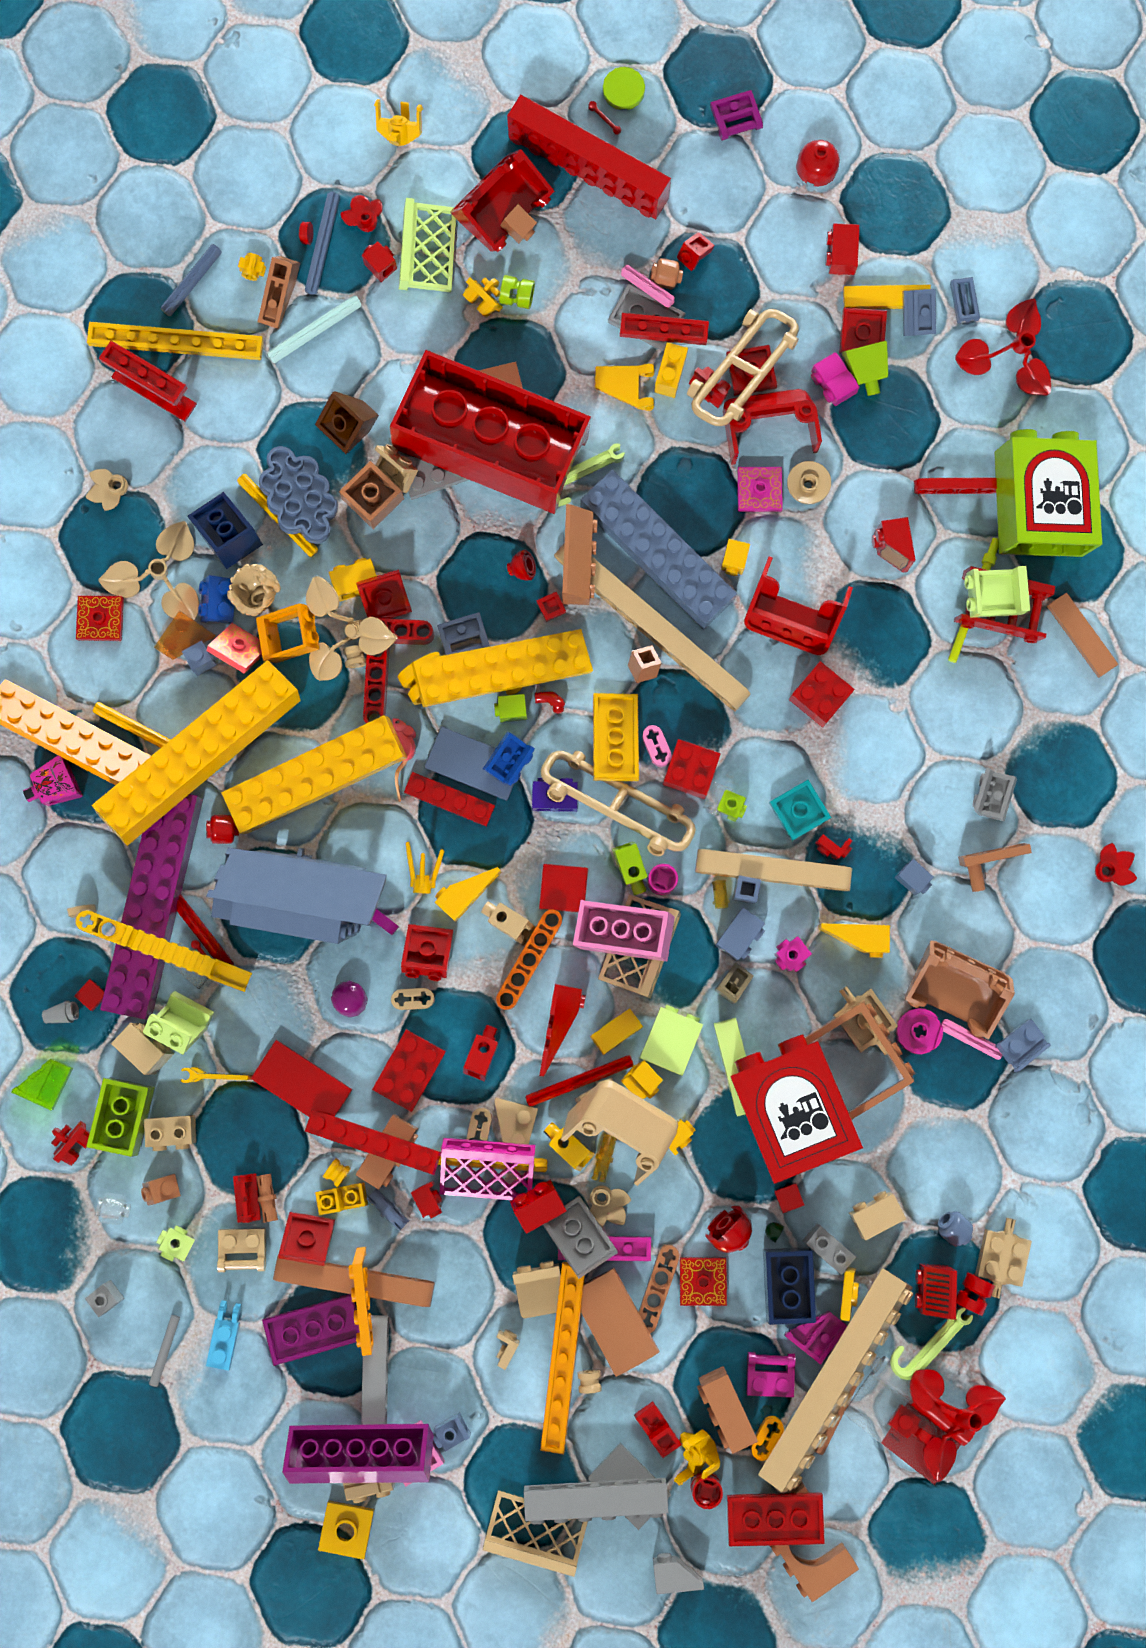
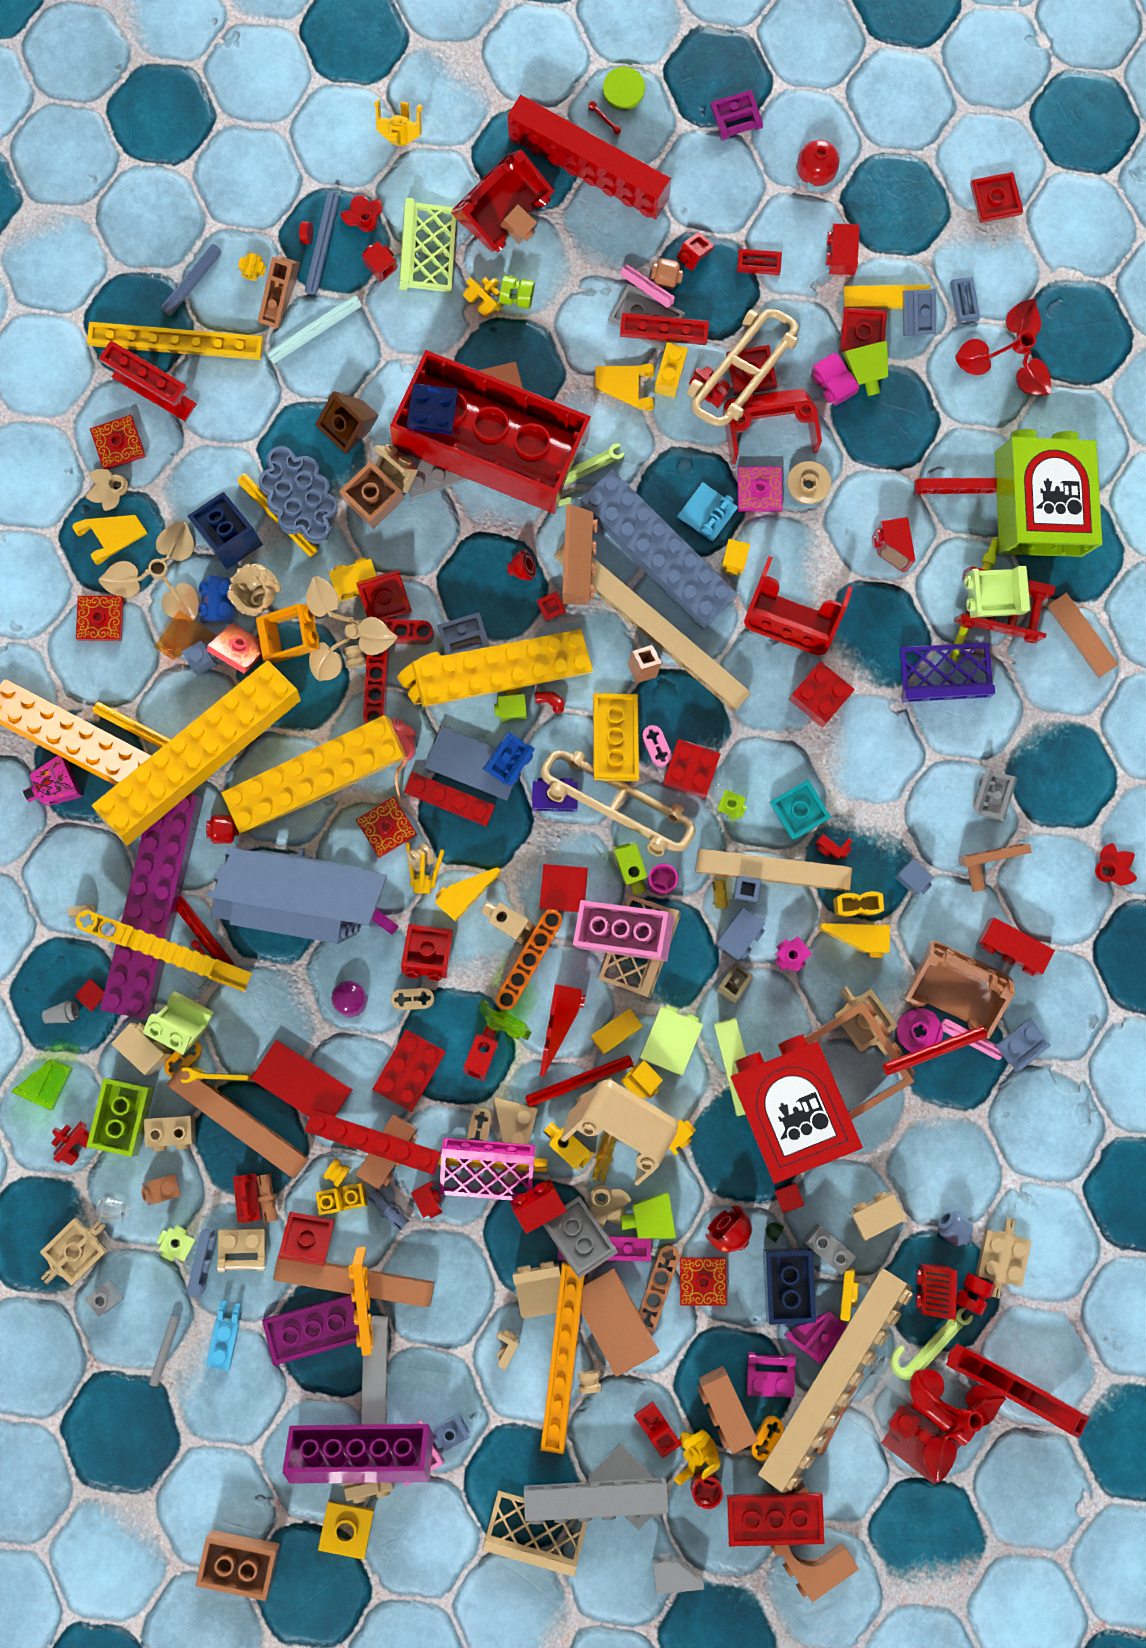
none -> tan plate [40,1218,107,1286]
none -> yellow flag [72,515,147,565]
none -> red plate [90,415,146,470]
none -> light orange beam [164,1041,203,1077]
none -> nougat beam [167,1065,309,1178]
none -> sand blue plate [187,1228,217,1297]
none -> nougat brick [195,1530,281,1601]
none -> red plate [356,796,418,859]
none -> clear blue plate [407,383,458,435]
none -> tan wheel [407,844,434,872]
none -> clear neon green wing [478,1000,532,1040]
none -> lime torso [620,1192,676,1239]
none -> medium azure hinge [677,482,738,542]
none -> red tile [737,249,782,276]
none -> yellow brick [833,892,884,918]
none -> red axle [882,1026,987,1075]
none -> dark purple fence [899,642,996,702]
none -> red arch [946,1343,1090,1438]
none -> red plate [970,172,1023,223]
none -> red brick [977,917,1055,977]

